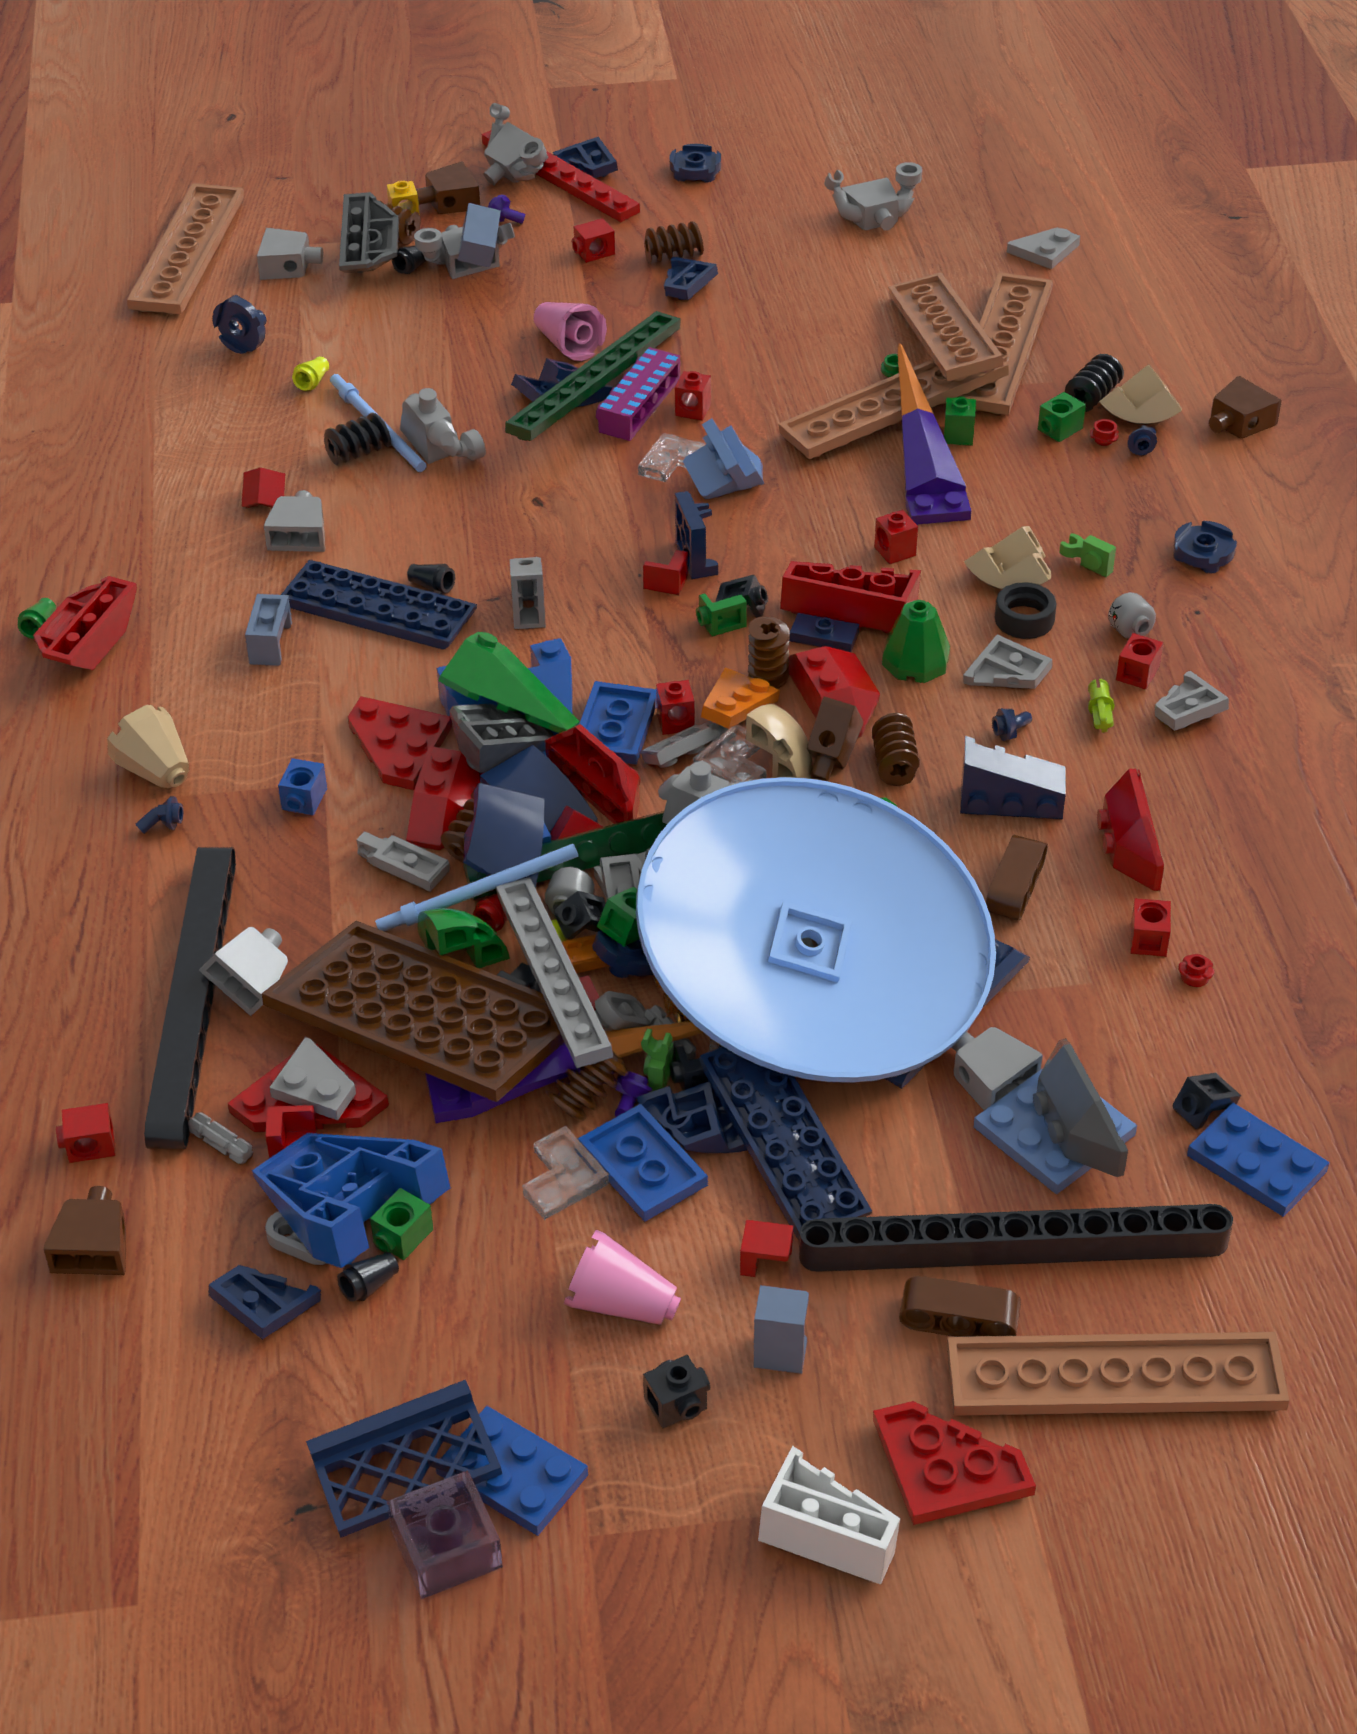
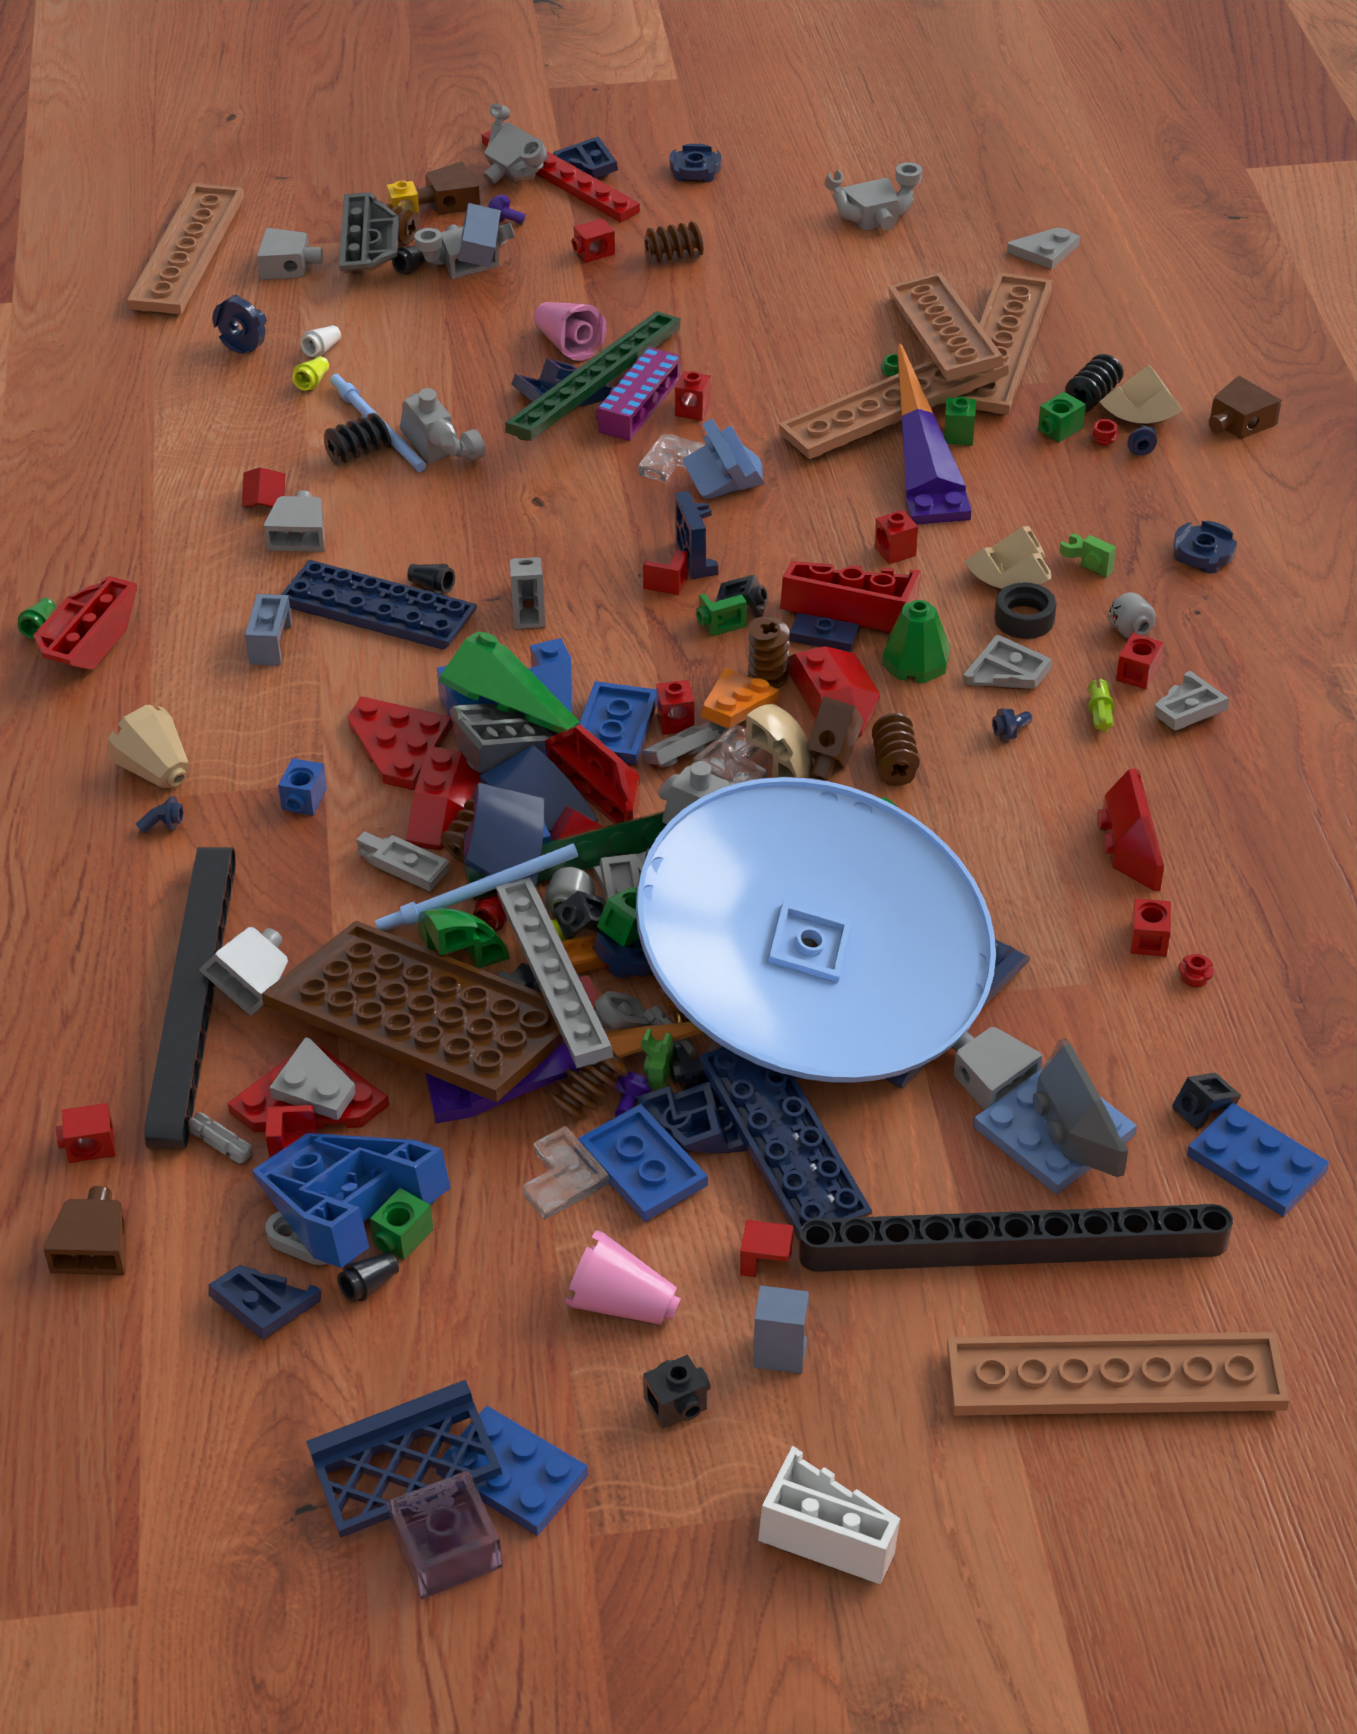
dark blue wing [664,257,718,300] -> none
red plate [873,1401,1036,1525] -> none
reddish brown beam [899,1276,1021,1337] -> none
dark blue wedge [960,736,1066,819] -> none
reddish brown beam [986,835,1048,920] -> none
none -> white cone [300,325,341,357]

